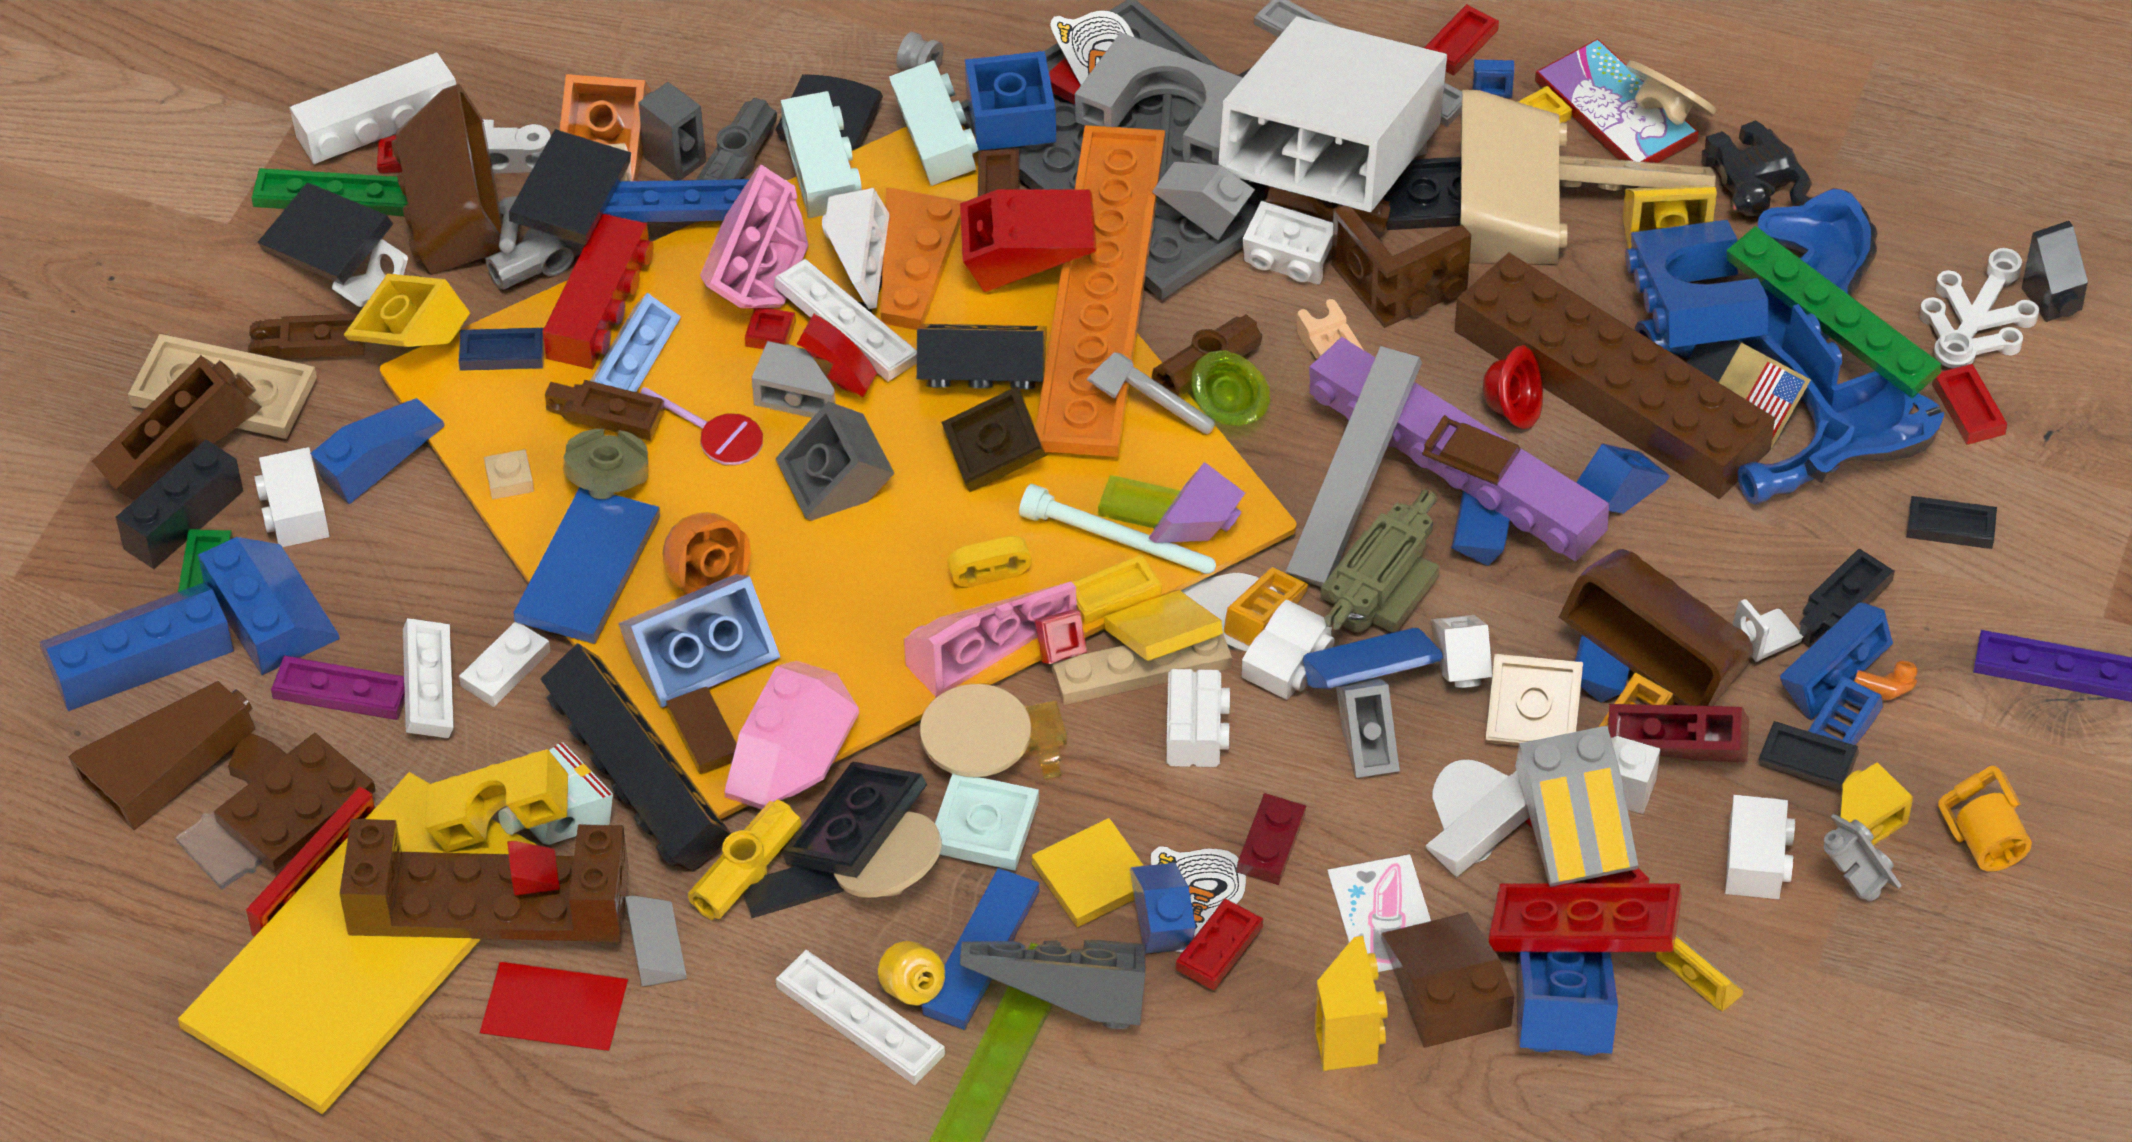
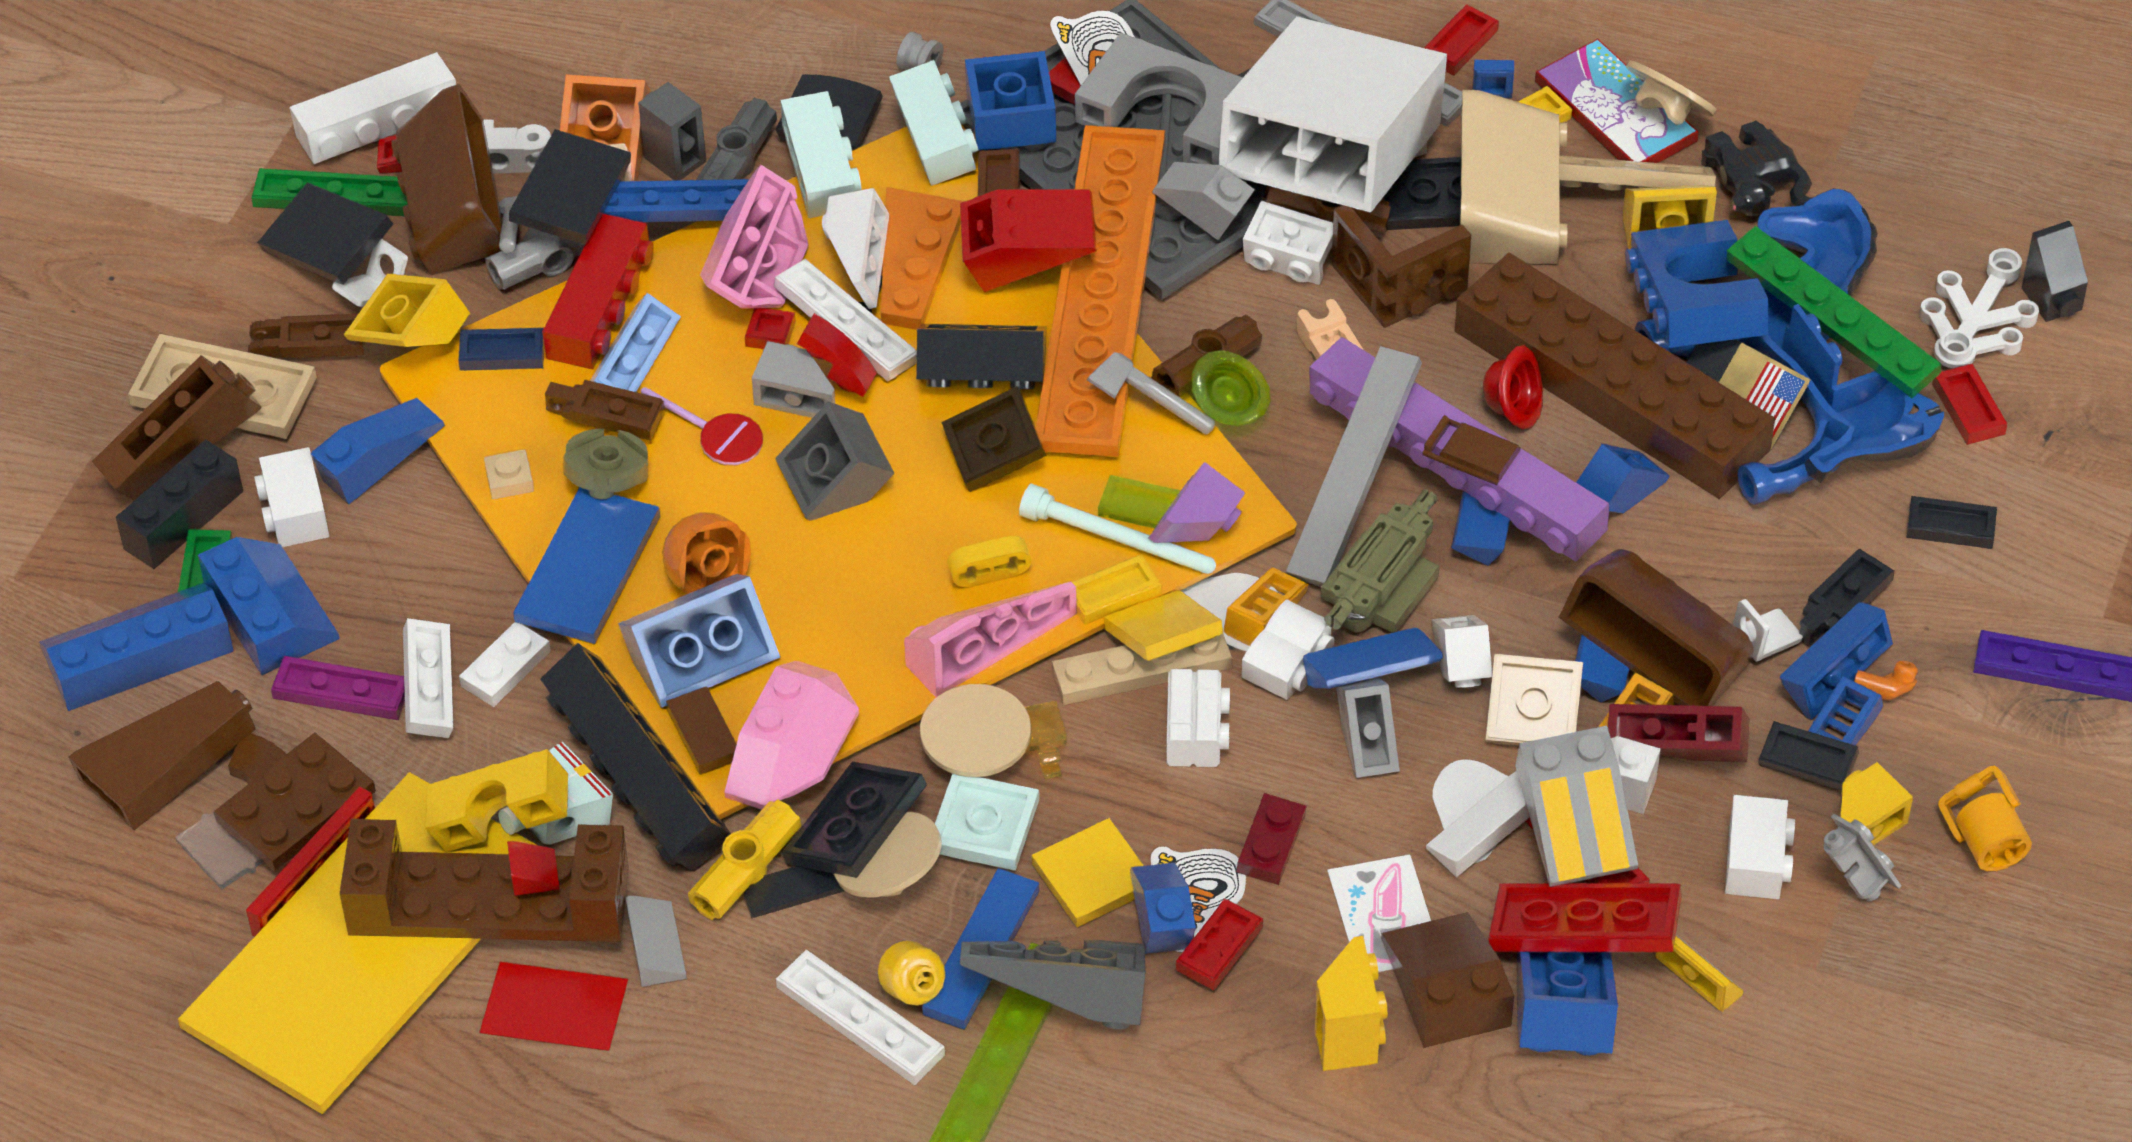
tile [1035,609,1087,664] -> none

